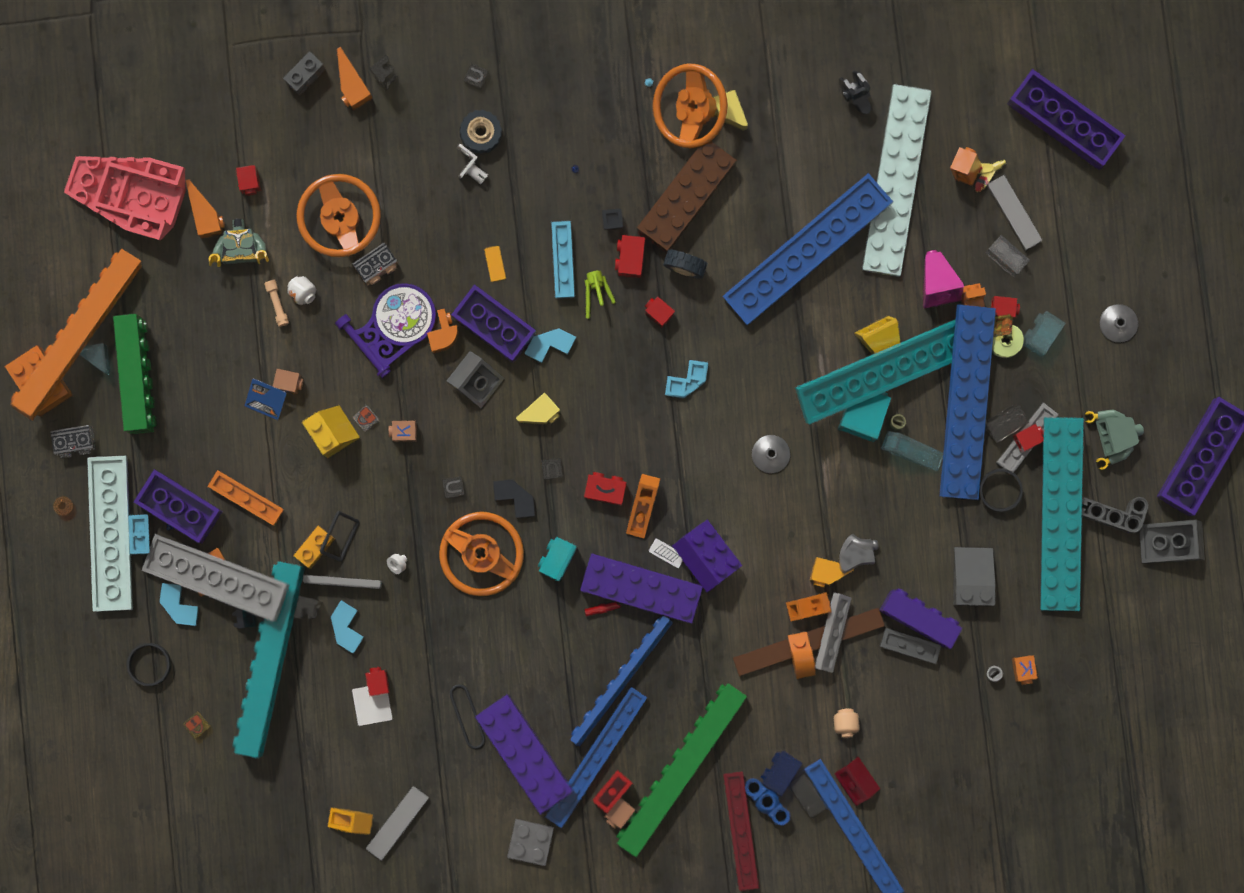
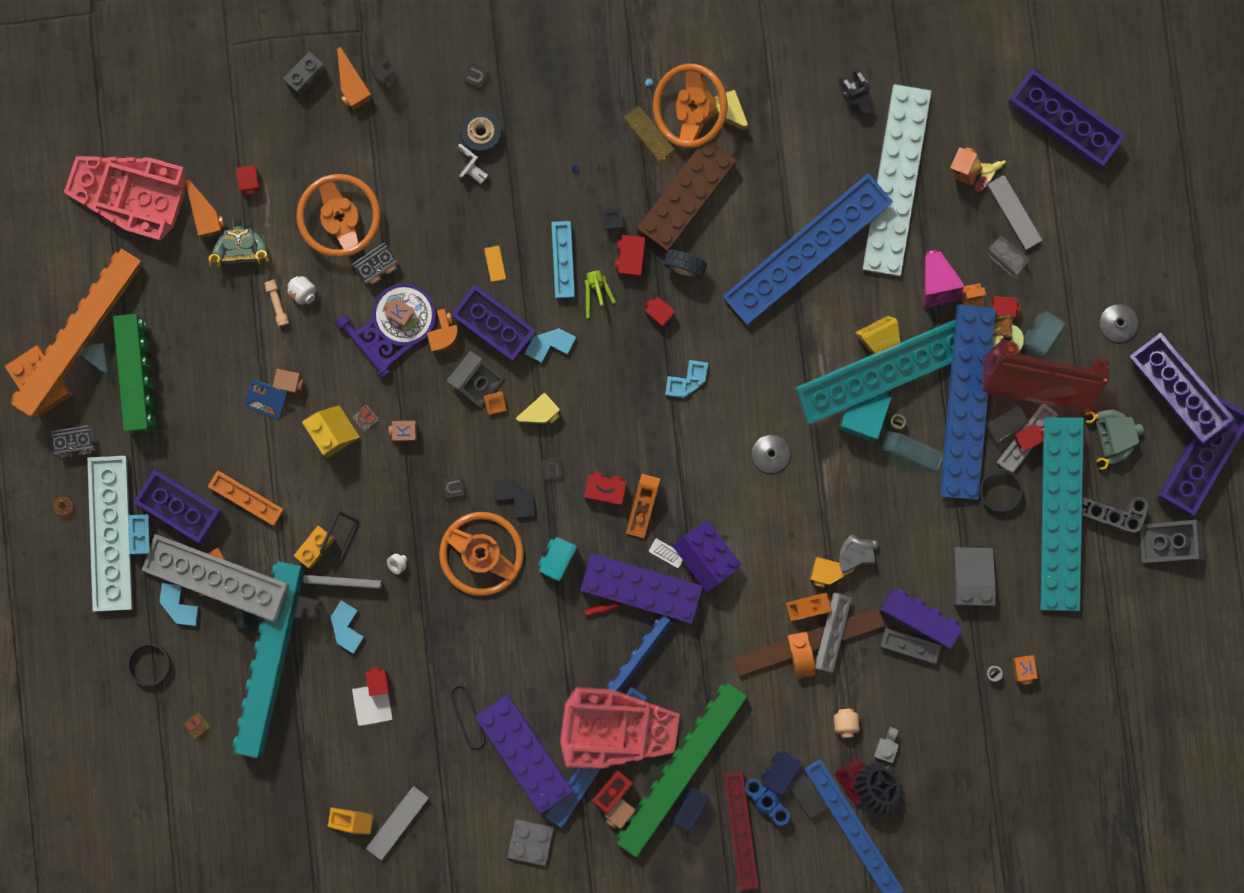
none -> nougat brick [384,298,415,329]
none -> orange tile [484,391,507,415]
none -> coral wedge [560,688,680,768]
none -> clear yellow plate [624,106,674,162]
none -> clear blue brick [672,787,708,831]
none -> black gear [853,762,903,816]
none -> light grey plate [874,727,899,763]
none -> clear red windscreen [982,339,1110,413]
none -> brick [1130,333,1235,448]

